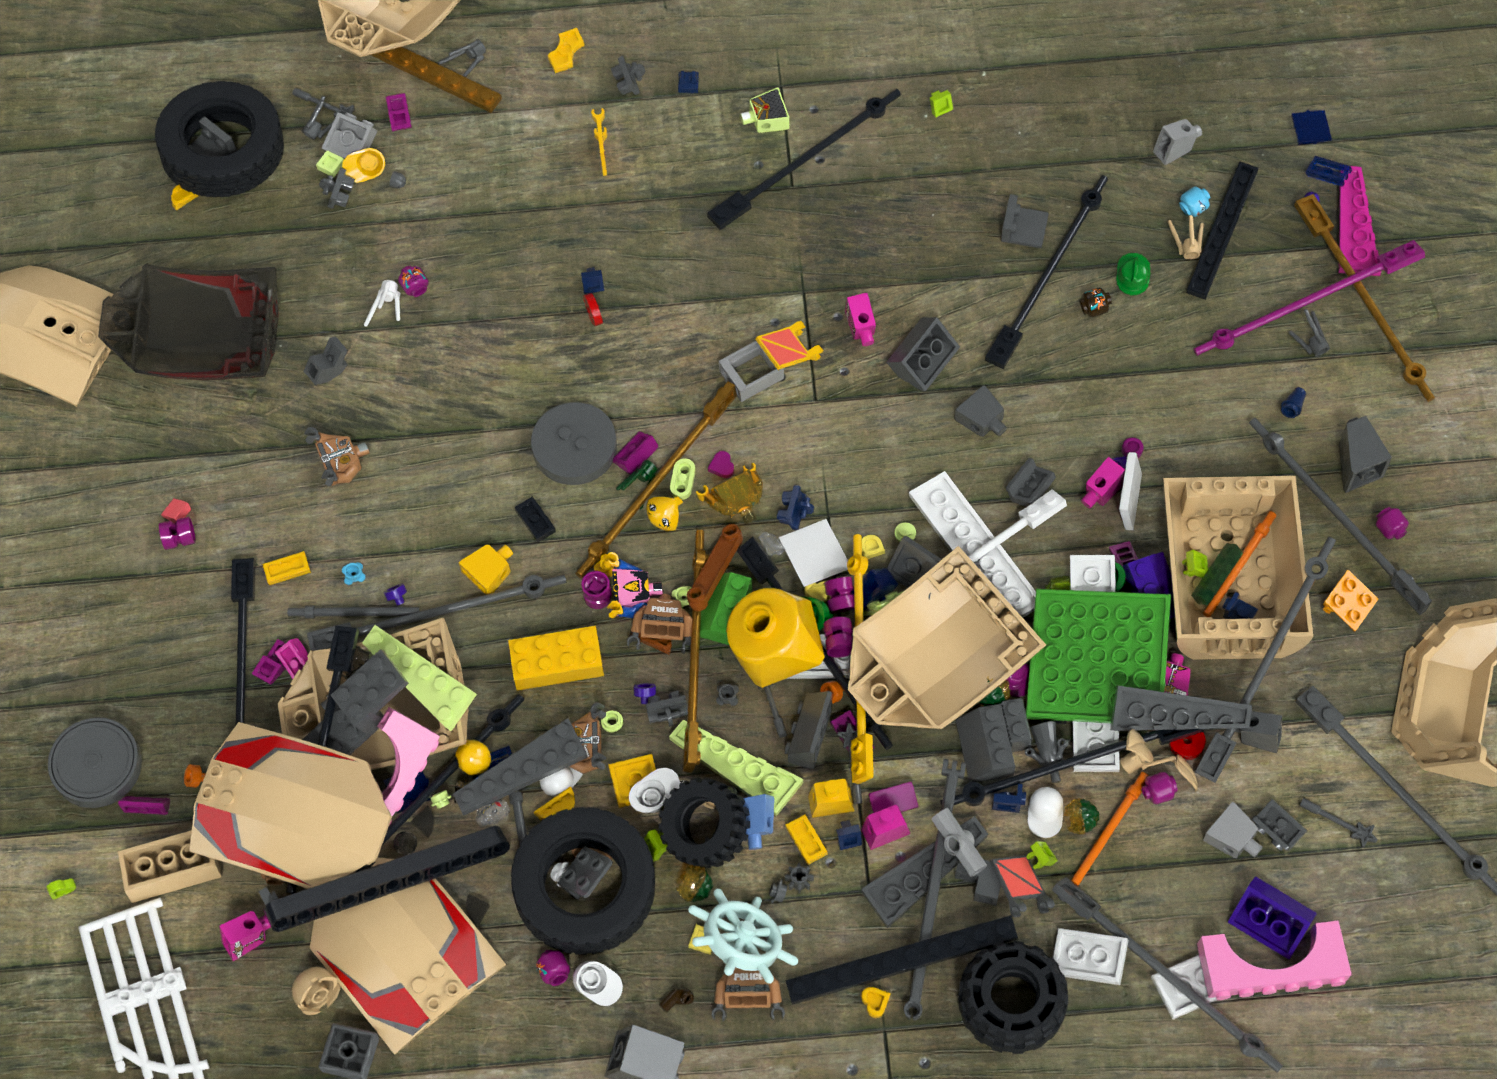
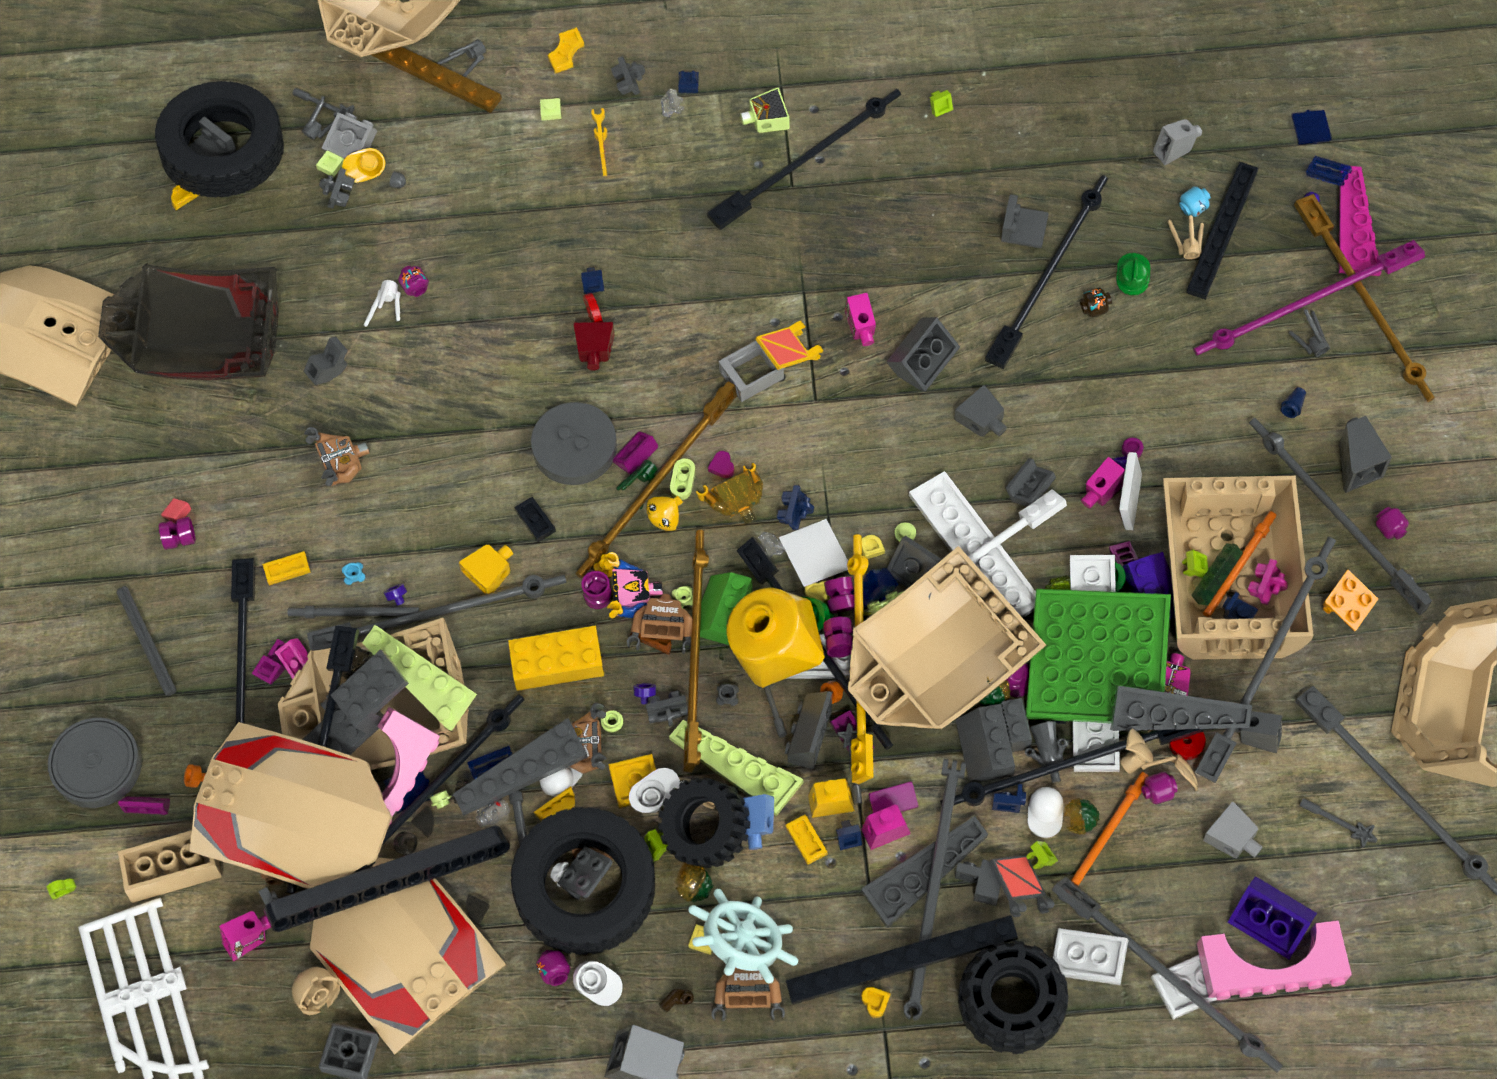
magenta slope [386,93,412,132] -> none
yellow hair [455,740,491,775] -> none
dark orange piece [687,524,743,611] -> none
dark grey plate [769,879,787,904] -> none
dark grey gear [785,863,814,894] -> none
light grey piece [932,808,987,877] -> none
dark grey bracket [1252,799,1308,851] -> none
none -> dark grey axle [116,586,177,696]
none -> yellowish green plate [540,98,561,120]
none -> dark red torso [574,322,615,371]
none -> clear tile [661,89,684,117]
none -> dark pink hips [1248,559,1288,605]

